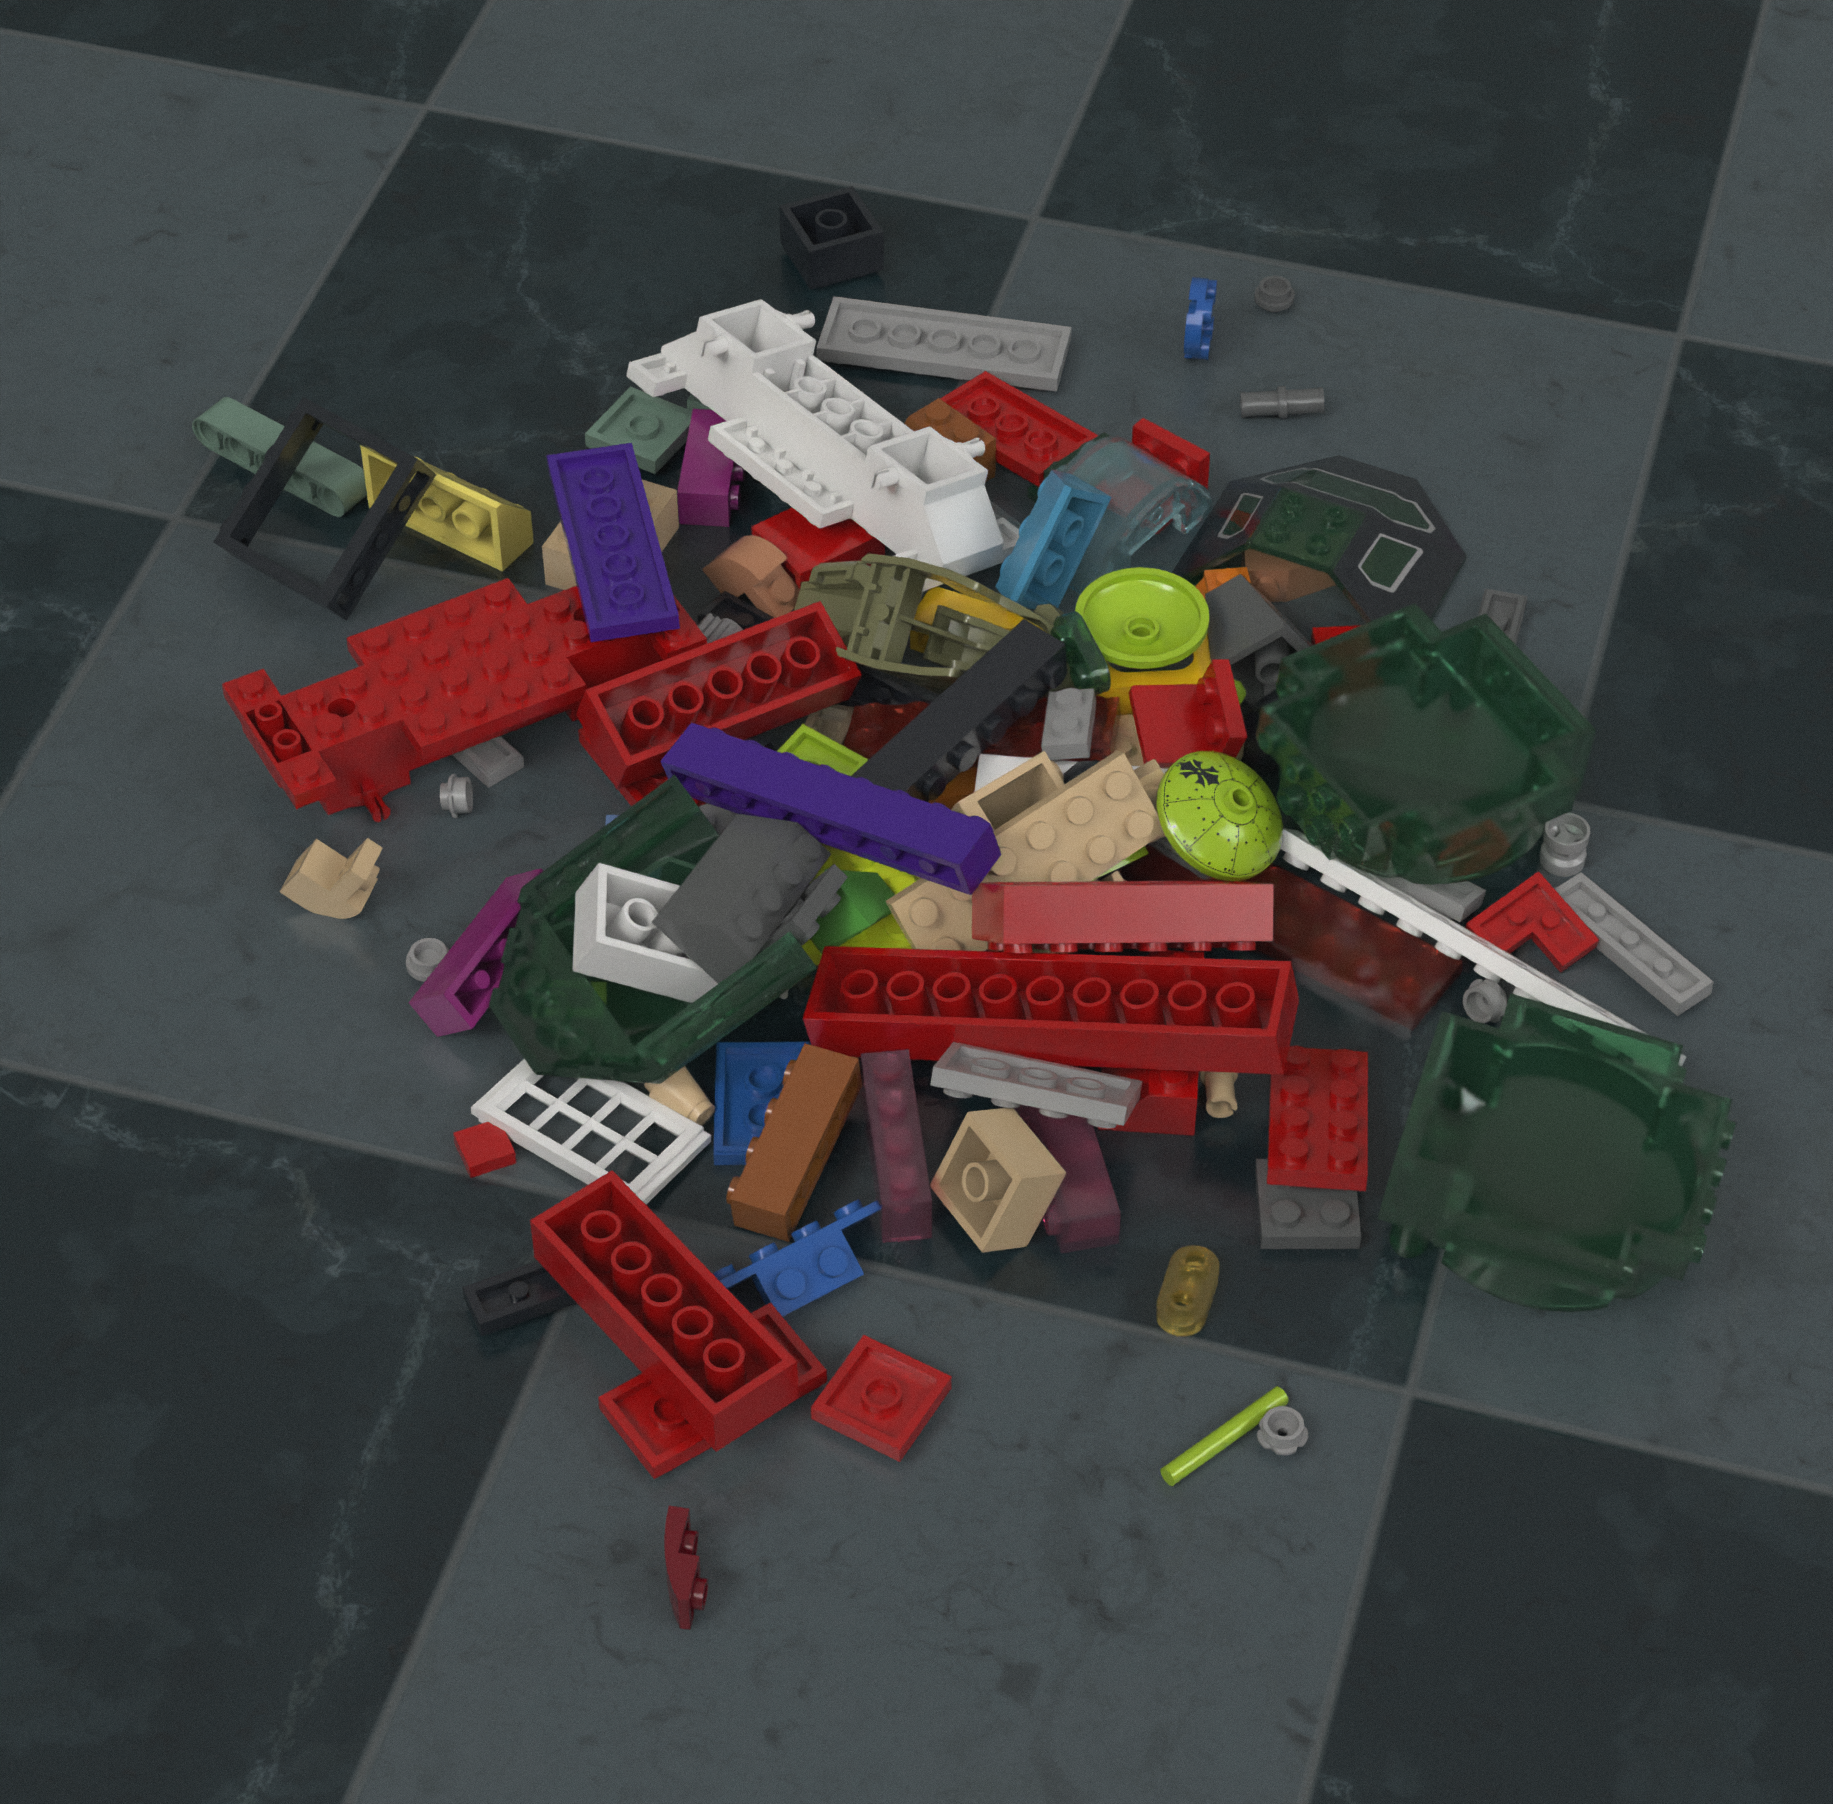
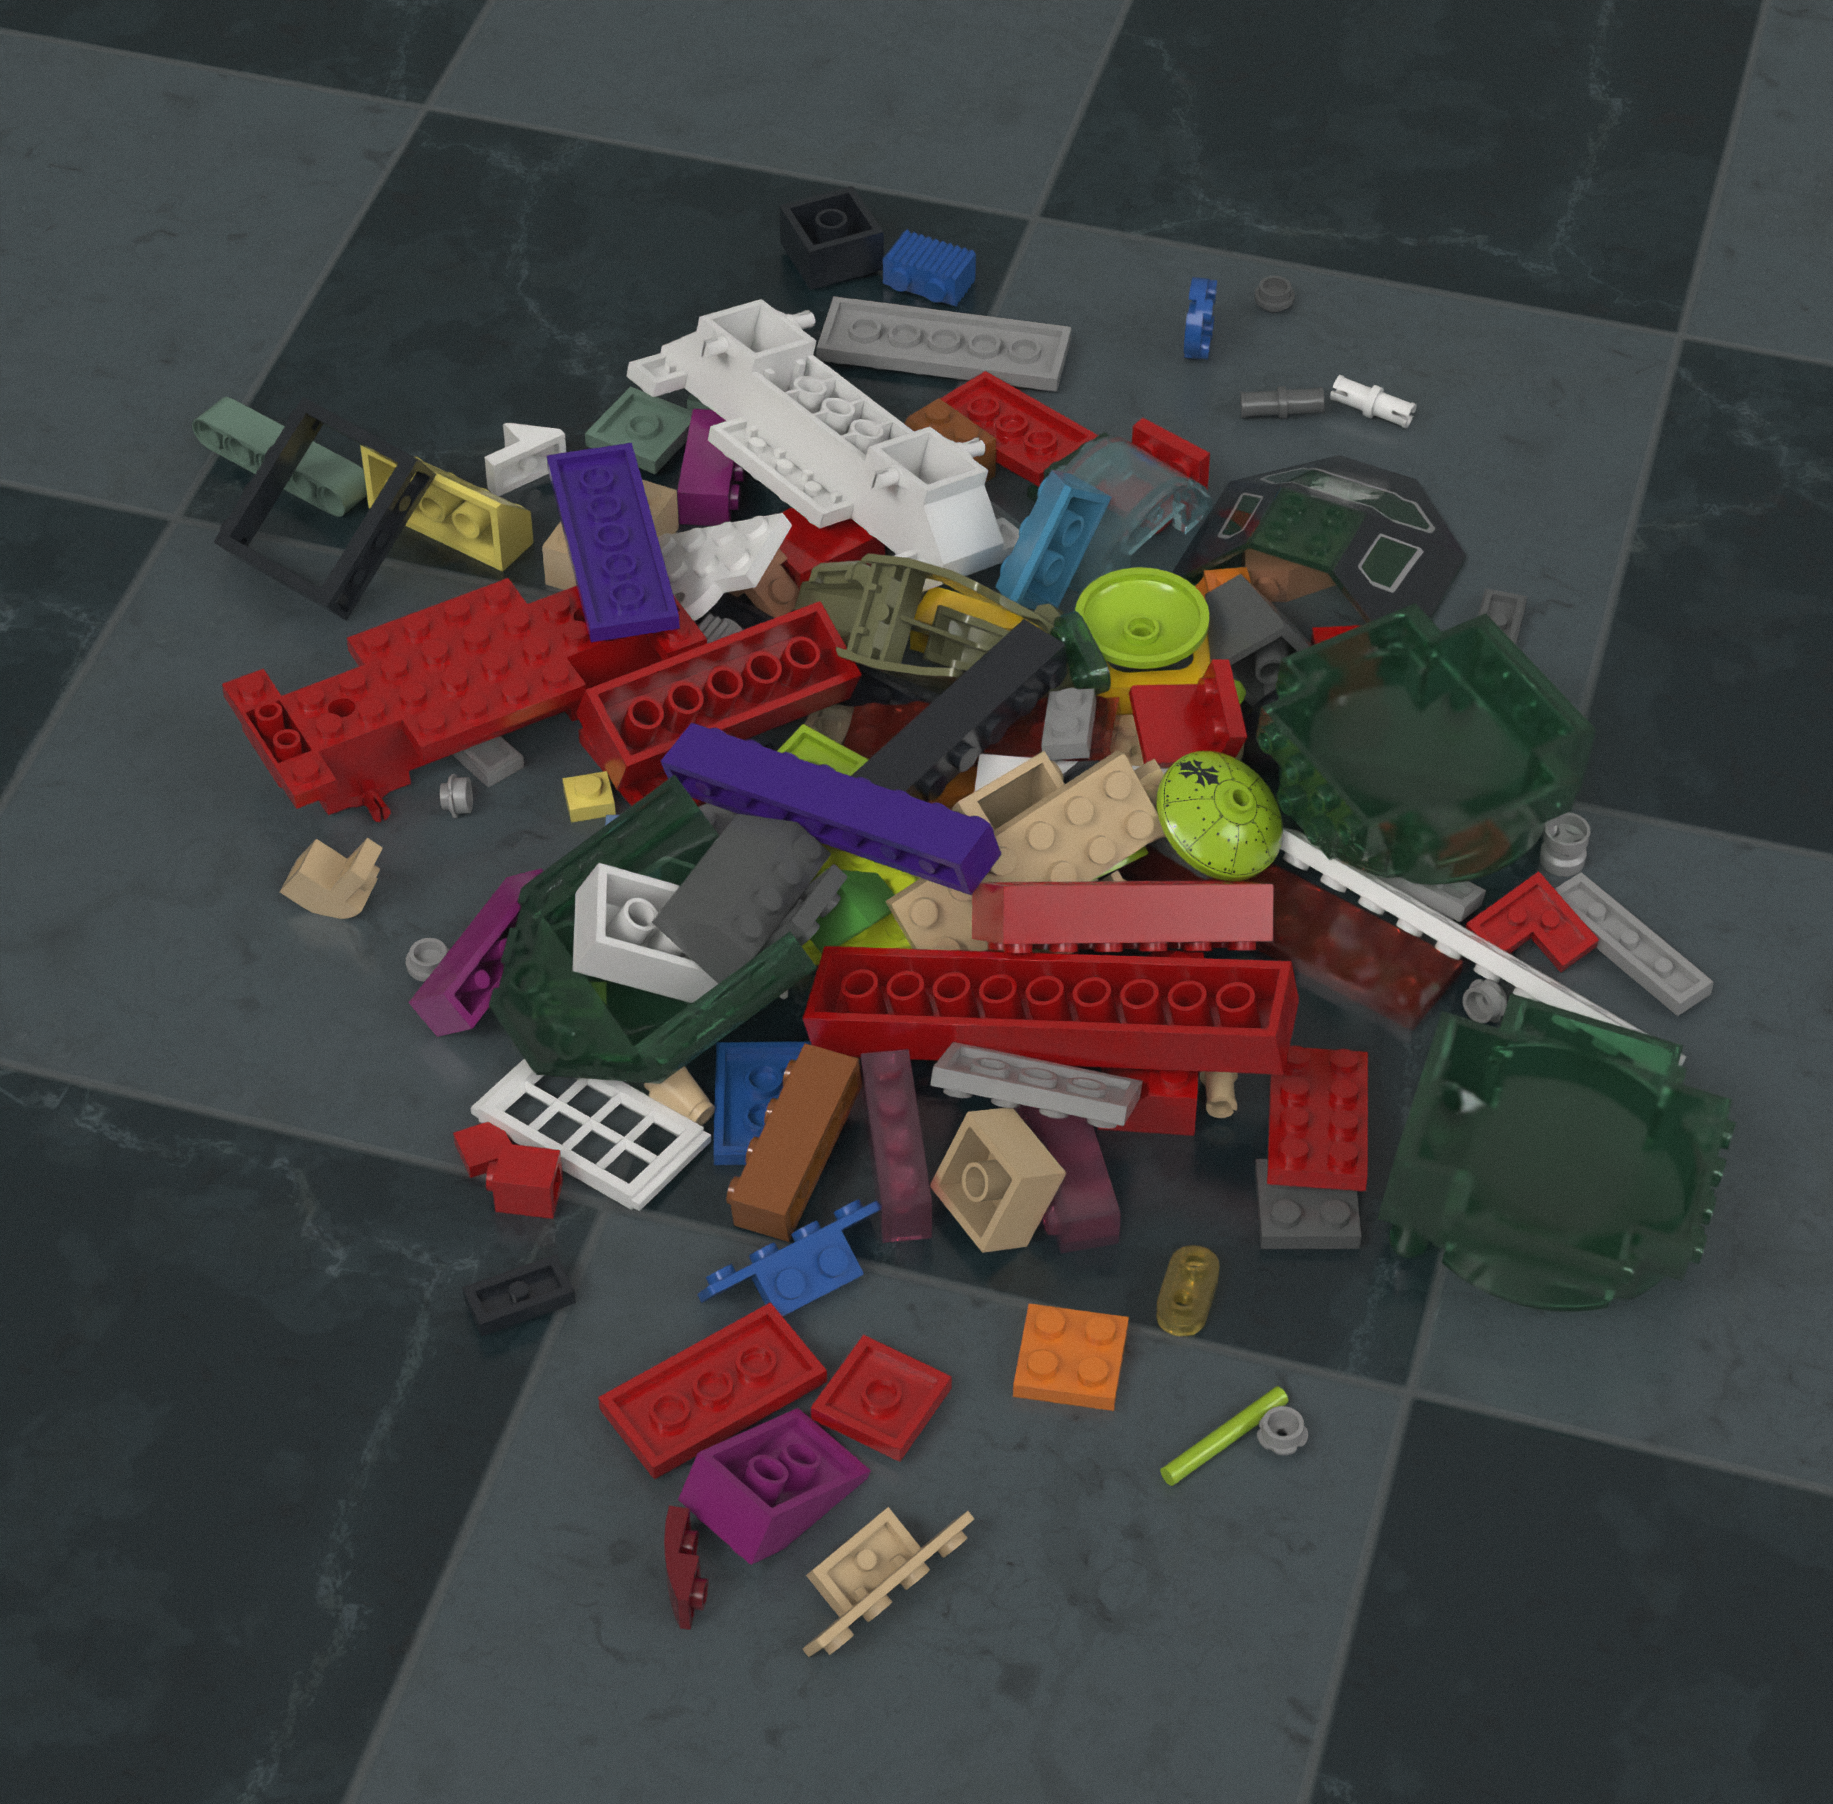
red brick [530,1170,799,1452] -> none
none -> white slope [484,423,566,496]
none -> red brick [486,1143,564,1219]
none -> light yellow plate [562,771,616,823]
none -> white plate [658,513,792,621]
none -> magenta slope [678,1408,871,1565]
none -> tan bracket [802,1507,974,1657]
none -> blue brick [883,229,976,307]
none -> orange plate [1013,1303,1129,1411]
none -> white pin [1330,375,1416,429]

